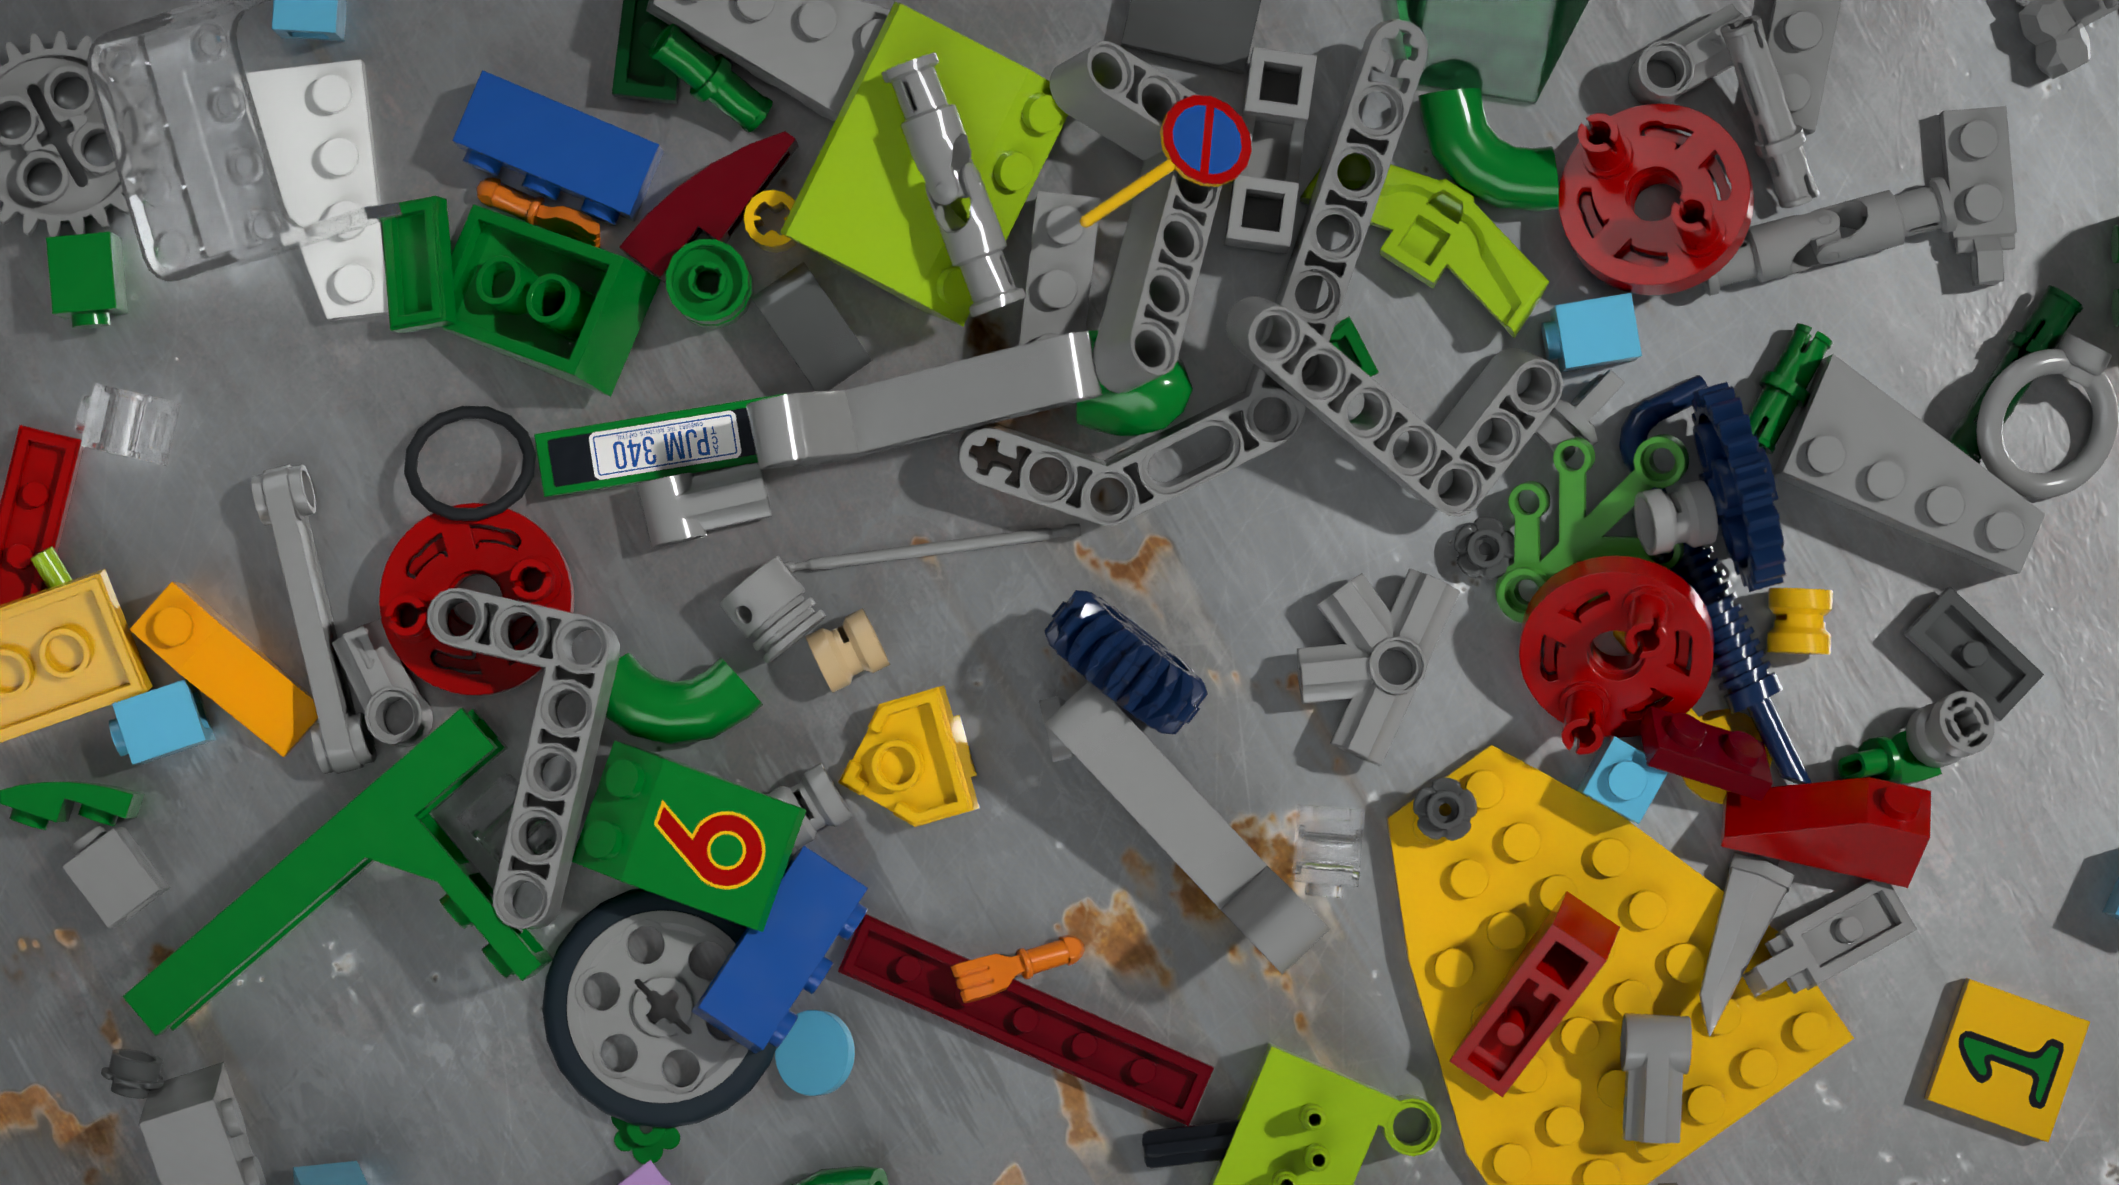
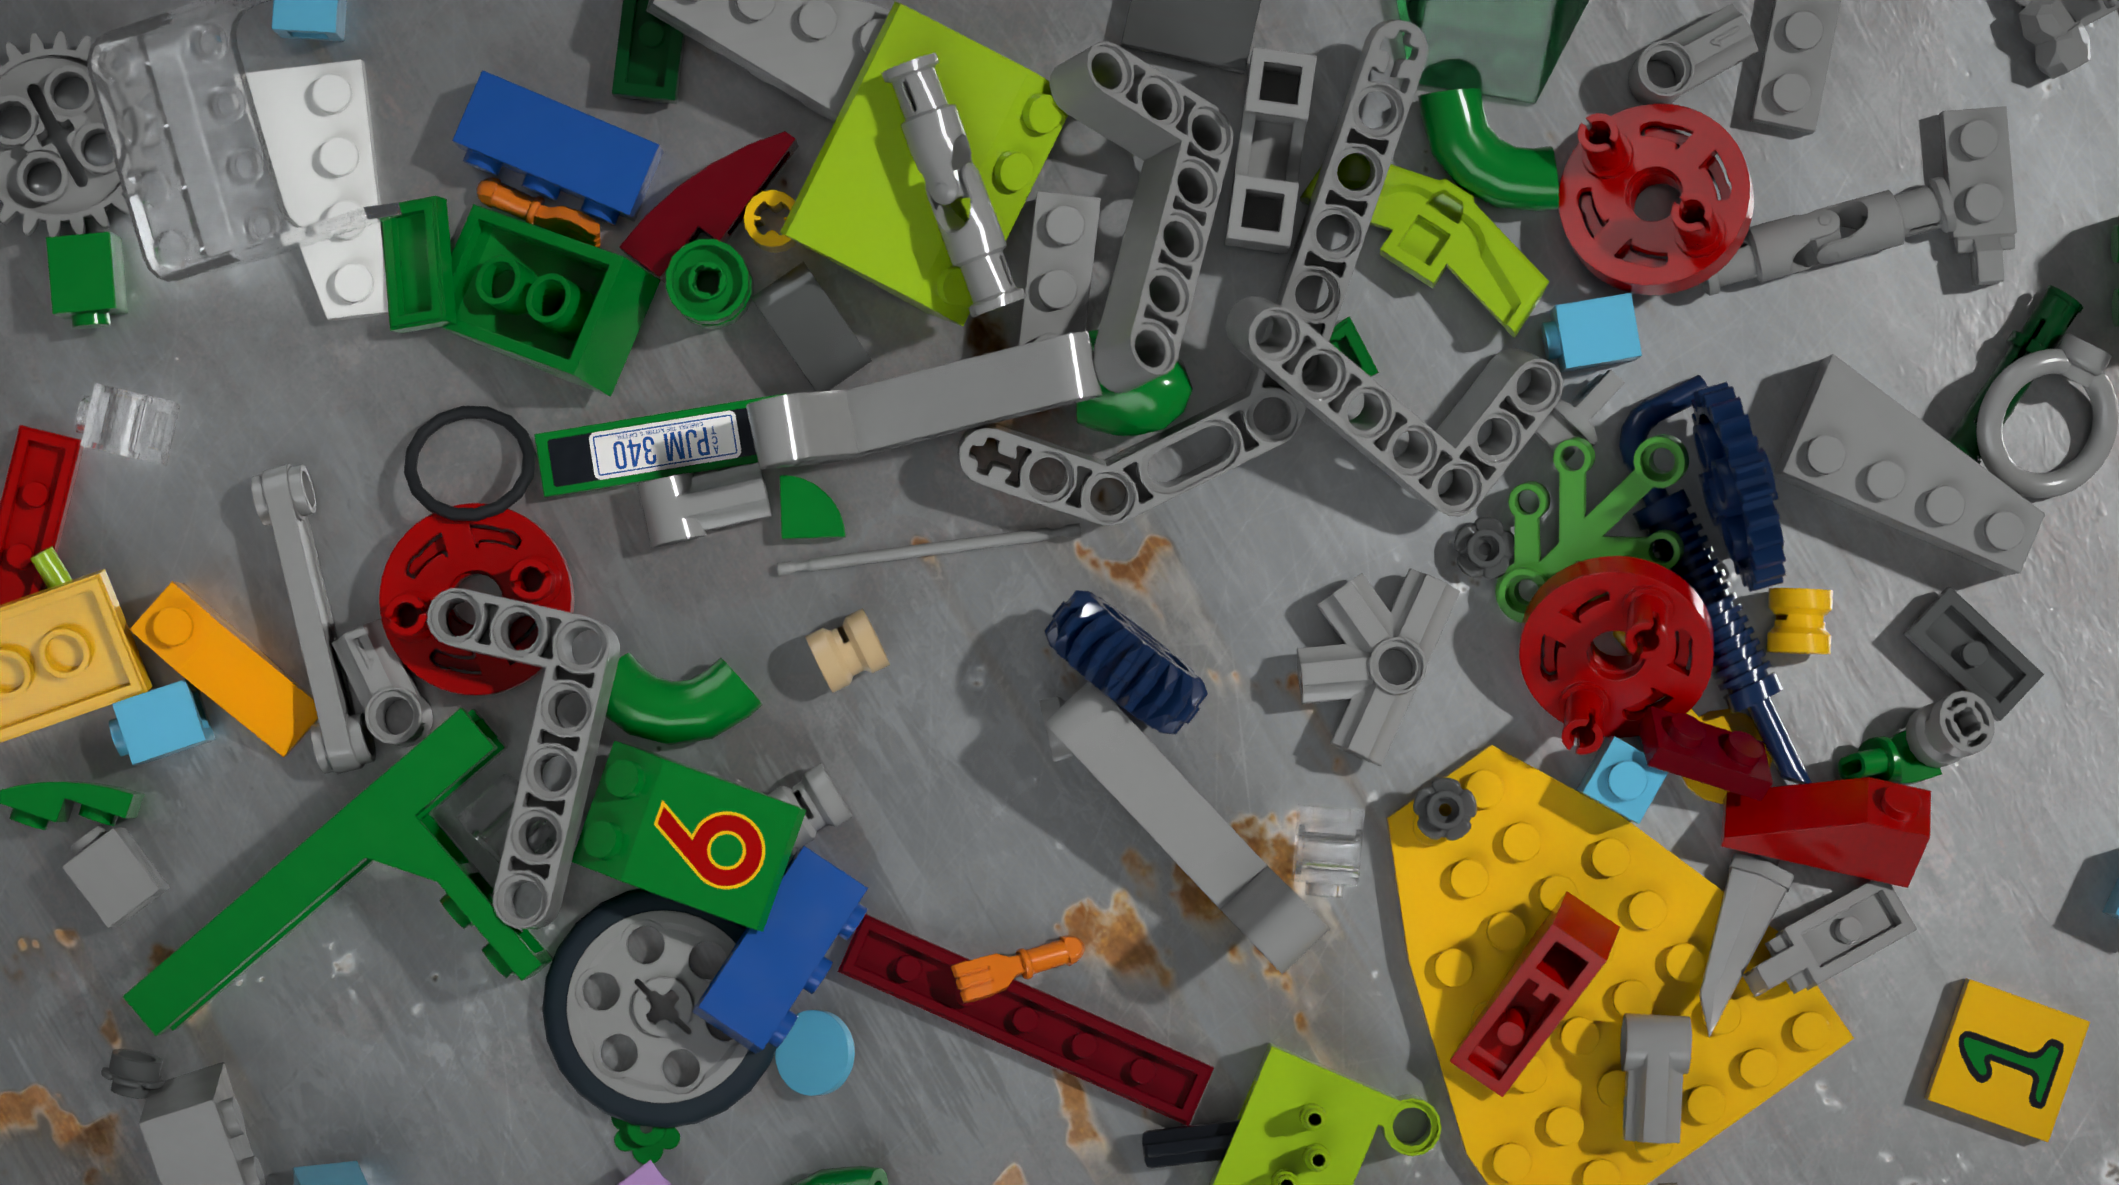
green pin [648,23,773,133] -> none
light grey piece [719,556,827,664] -> none
yellow plate [838,685,979,827] -> none
piece [1079,95,1252,228] -> none
light grey wheel [1634,481,1718,555] -> none
light grey pin [1720,16,1819,208] -> none
green pin [1749,323,1833,454] -> none
none -> green tile [780,475,846,540]

